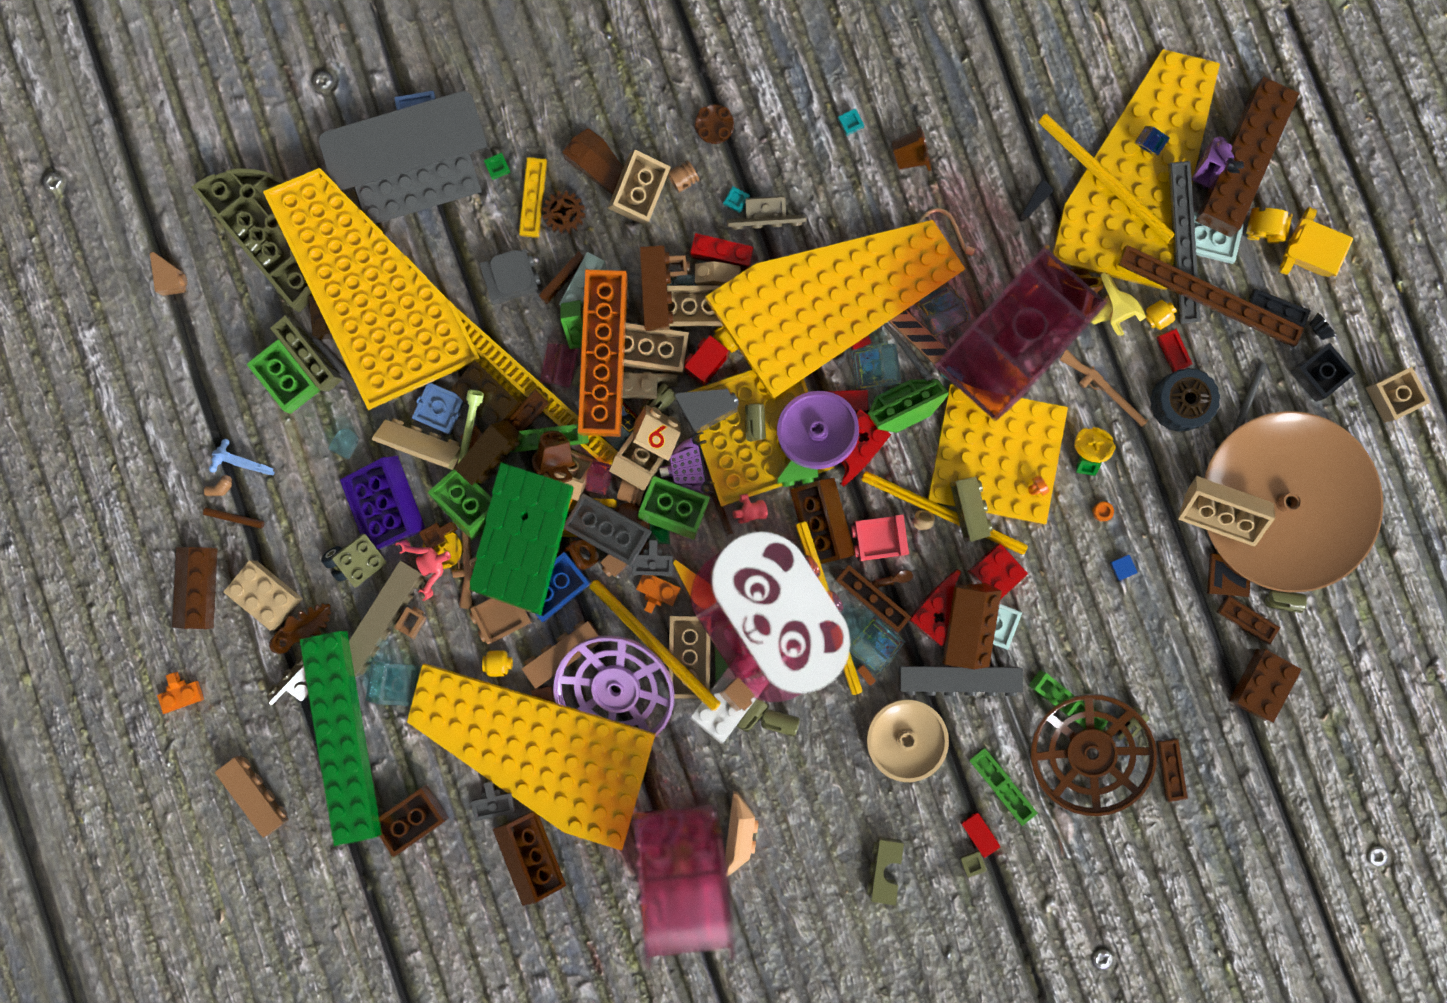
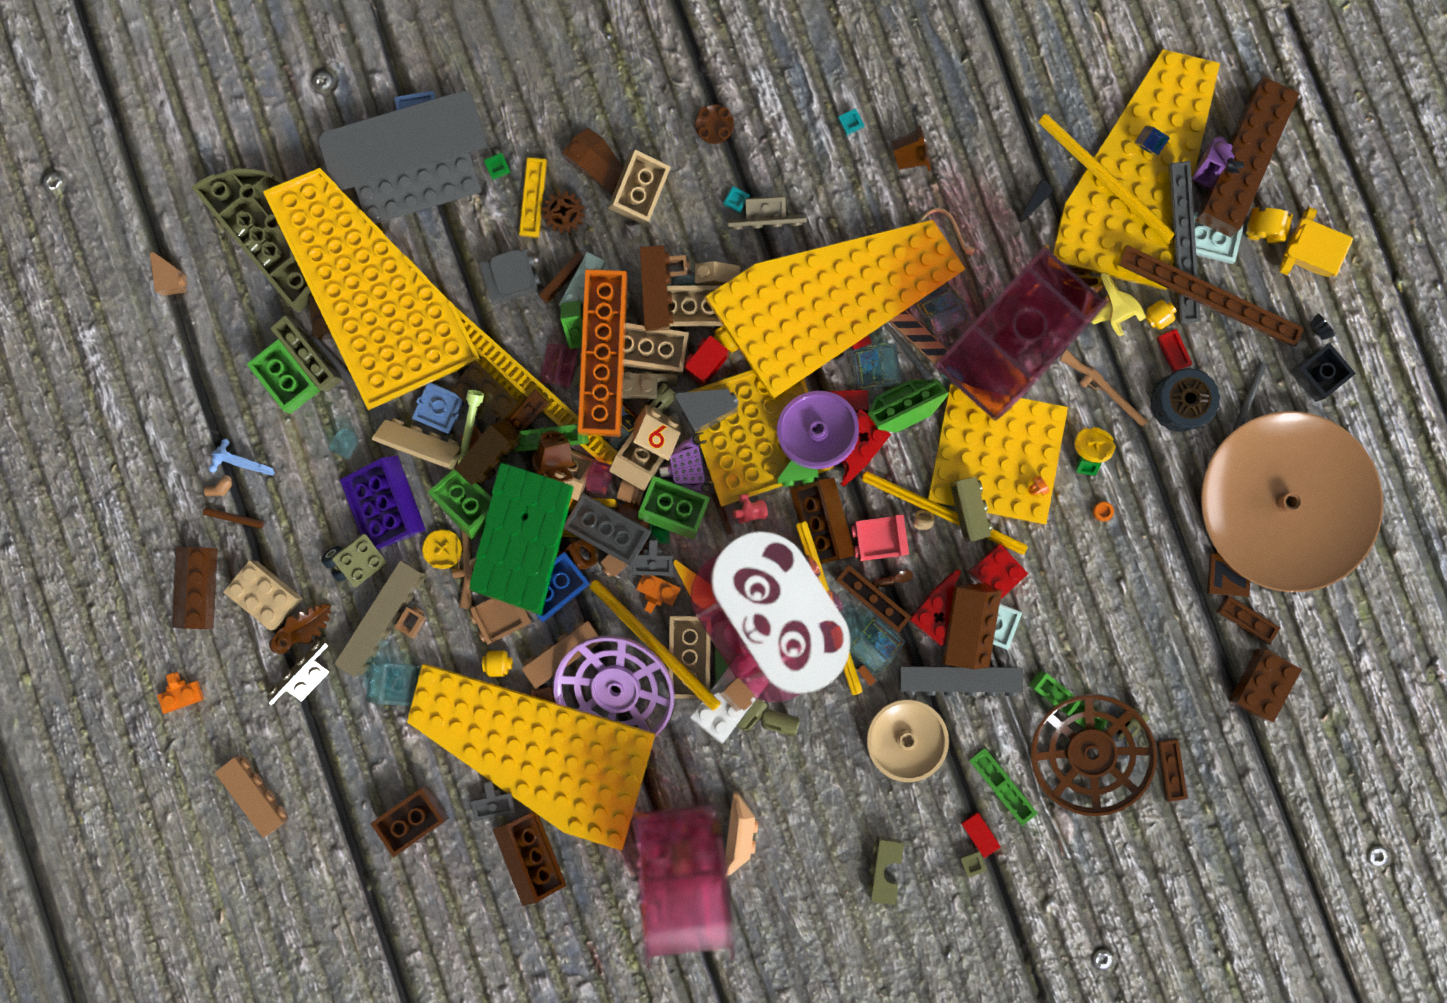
green brick [300,631,382,846] -> none
coral piece [395,539,451,601] -> none
reddish brown plate [419,522,458,549] -> none
medium nougat piece [668,160,699,193] -> none
red brick [691,233,753,270] -> none
olive arm [745,404,766,442] -> none
blue tile [1109,555,1138,581] -> none
tan slope [1178,476,1275,547] -> none
black tile [1248,288,1311,328] -> none
olive arm [1264,590,1307,613] -> none
tan brick [1366,367,1431,423] -> none

